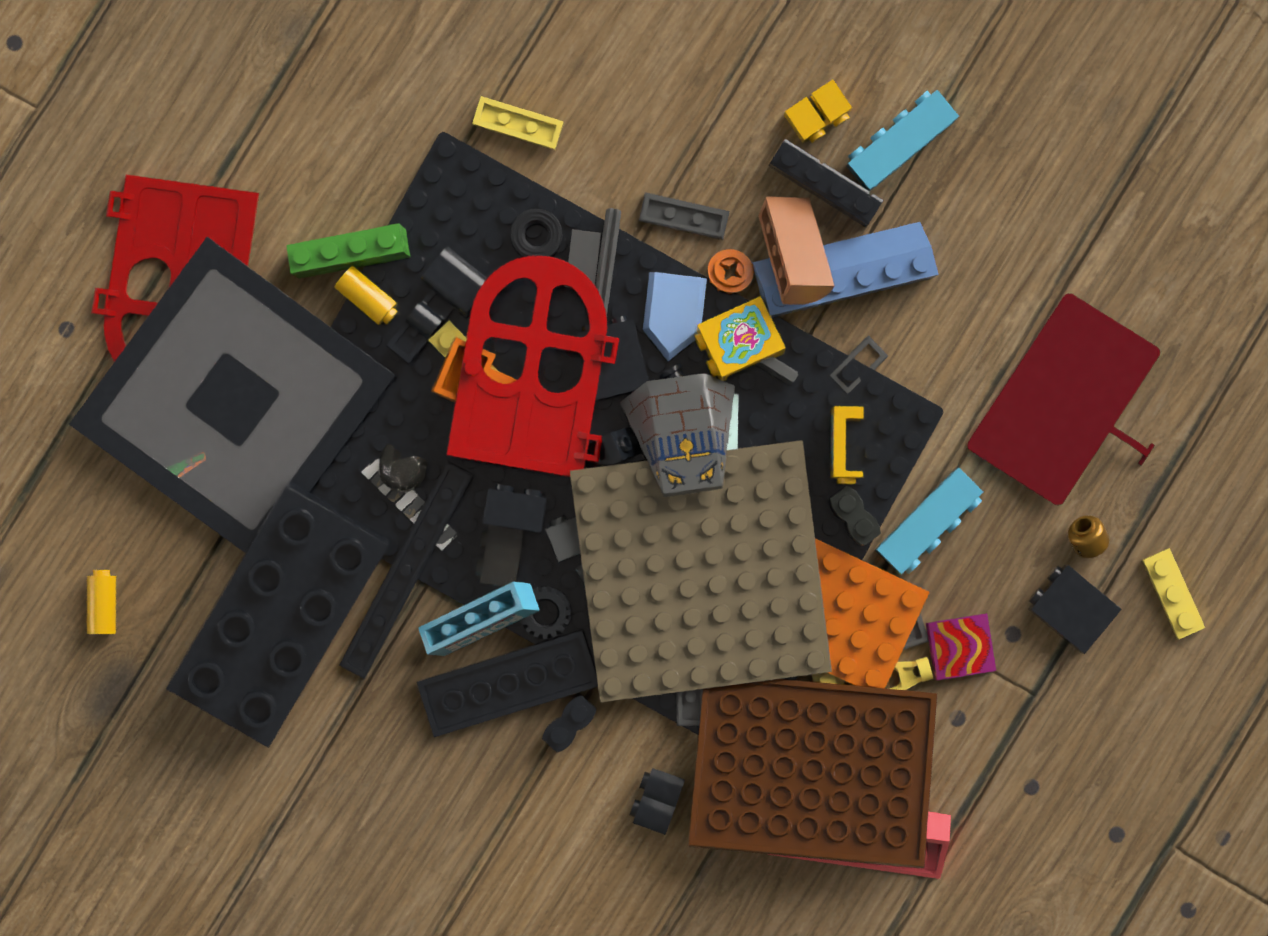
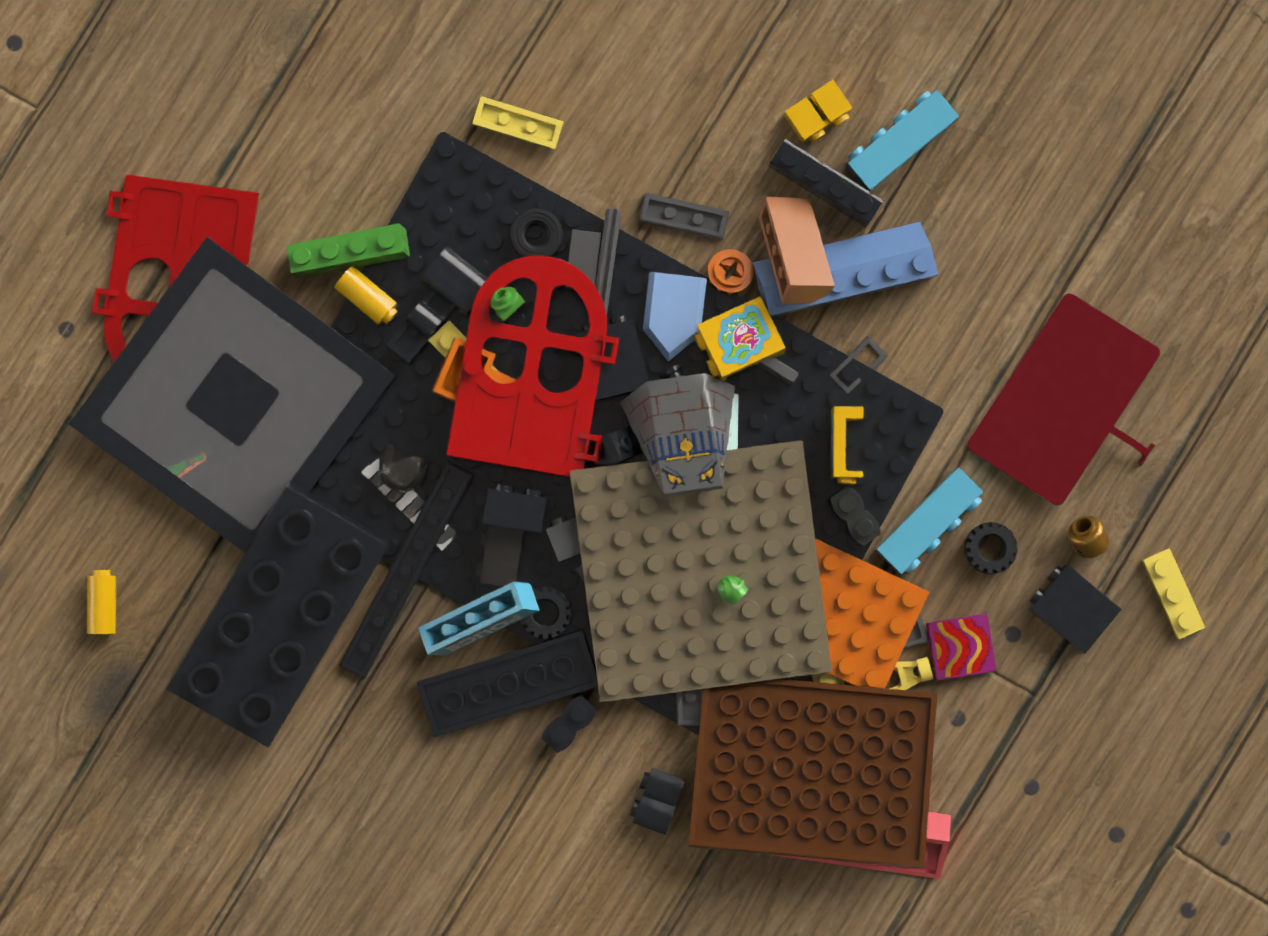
none -> bright green plate [491,287,525,322]
none -> bright green plate [718,575,748,606]
none -> black tyre [964,522,1018,574]

